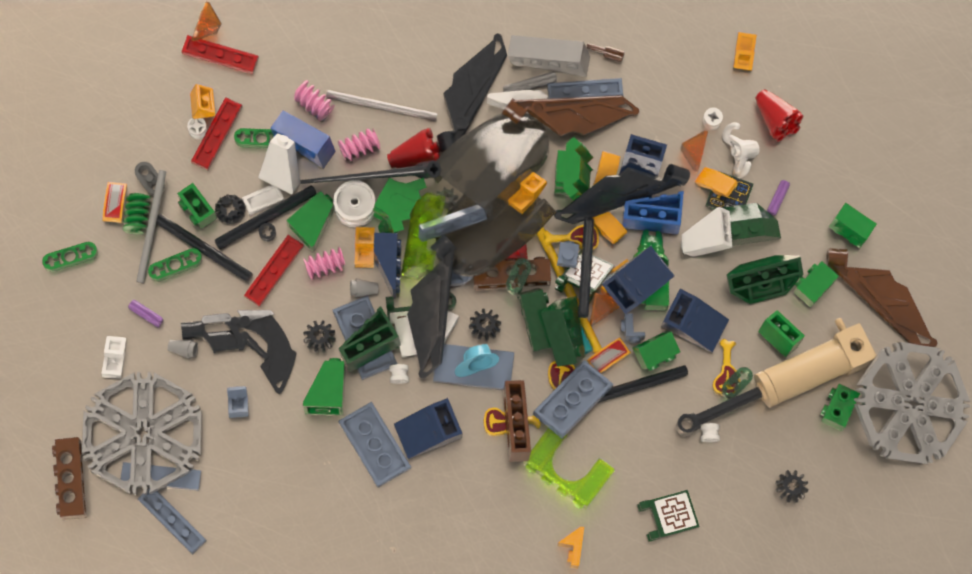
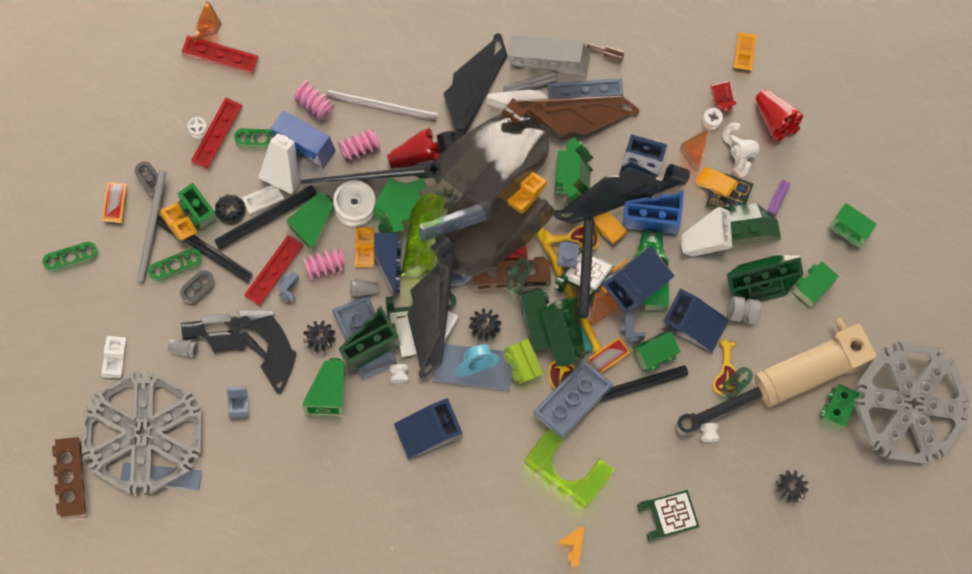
green piece [122,193,151,235] -> none
medium lavender axle [128,300,163,327] -> none
sand blue tile [138,487,207,555] -> none
light orange slope [190,84,215,119] -> none
black bush [259,223,276,242] -> none
sand blue tile [338,401,411,488] -> none
piece [483,408,541,436] -> none
reddish brown brick [503,380,531,462] -> none
light orange slope [593,151,620,186] -> none
green brick [758,310,805,357] -> none
reddish brown wing [826,248,938,347] -> none
none -> light orange slope [159,202,197,241]
none -> dark grey plate [180,270,214,304]
none -> sand blue bracket [278,270,299,304]
none -> lime brick [504,338,544,385]
none -> red bracket [710,81,736,111]
none -> light grey wheel [727,296,761,325]

